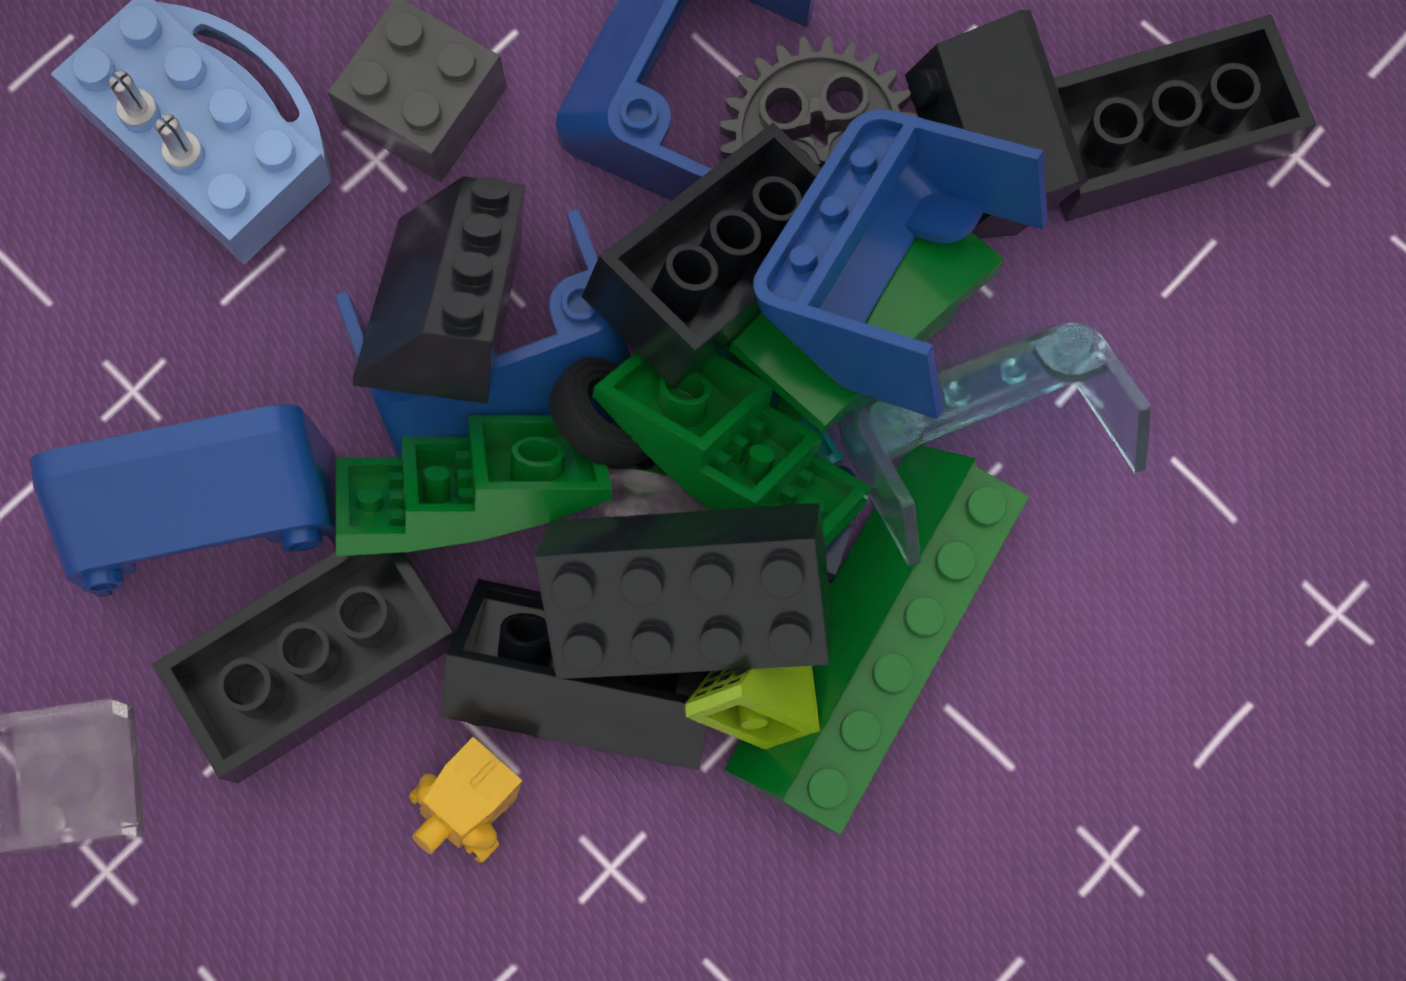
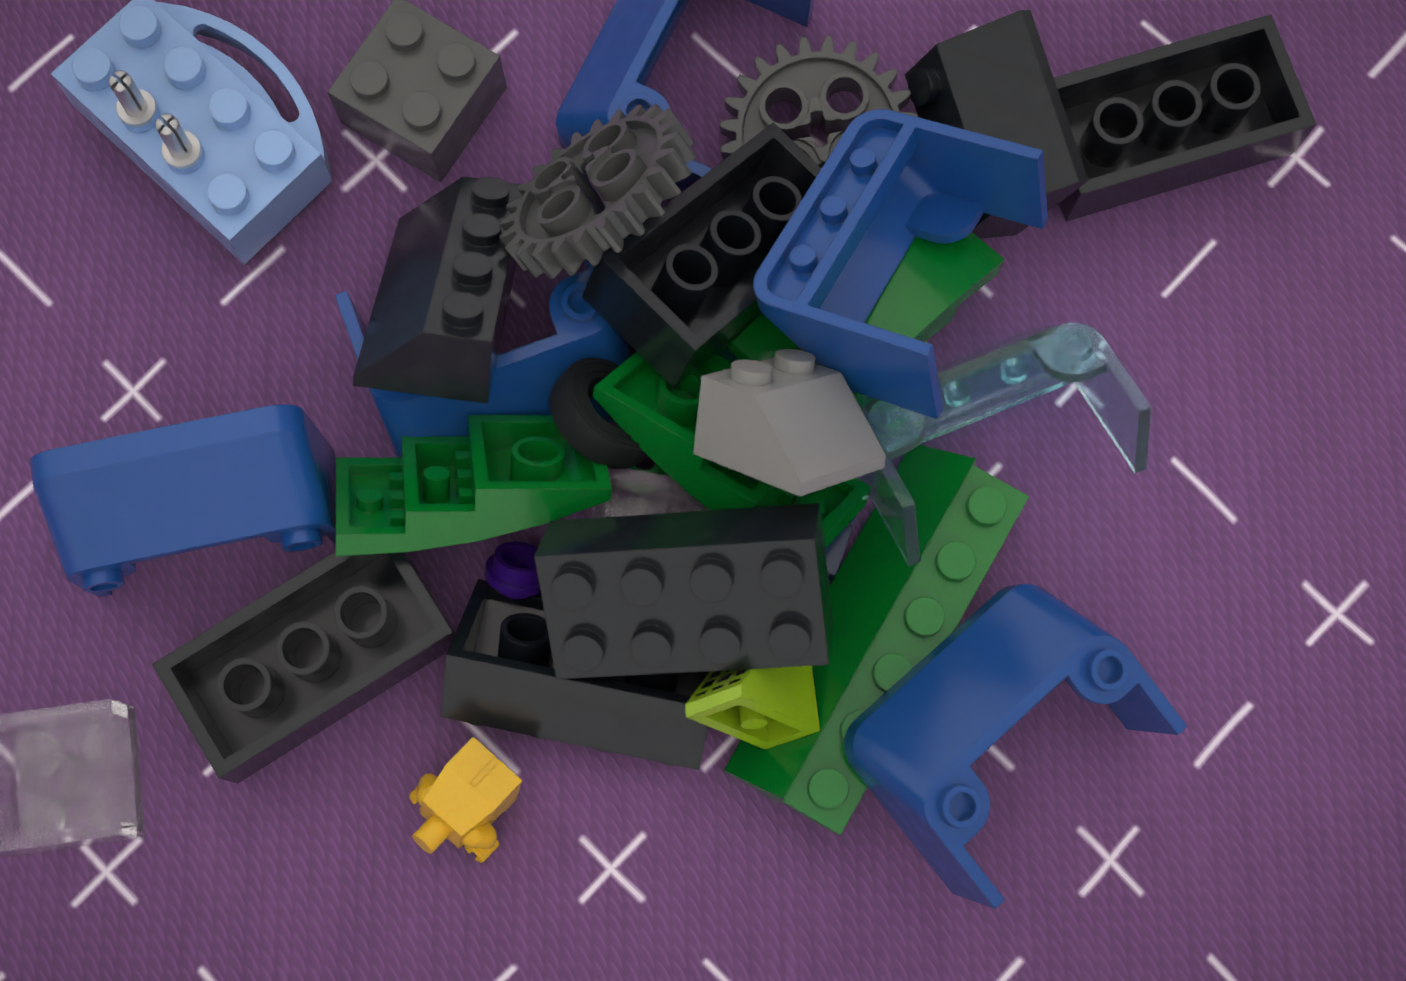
none -> dark purple plate [484,541,541,599]
none -> dark grey gear [500,104,695,279]
none -> light grey slope [693,349,886,496]
none -> blue windscreen [844,584,1188,909]

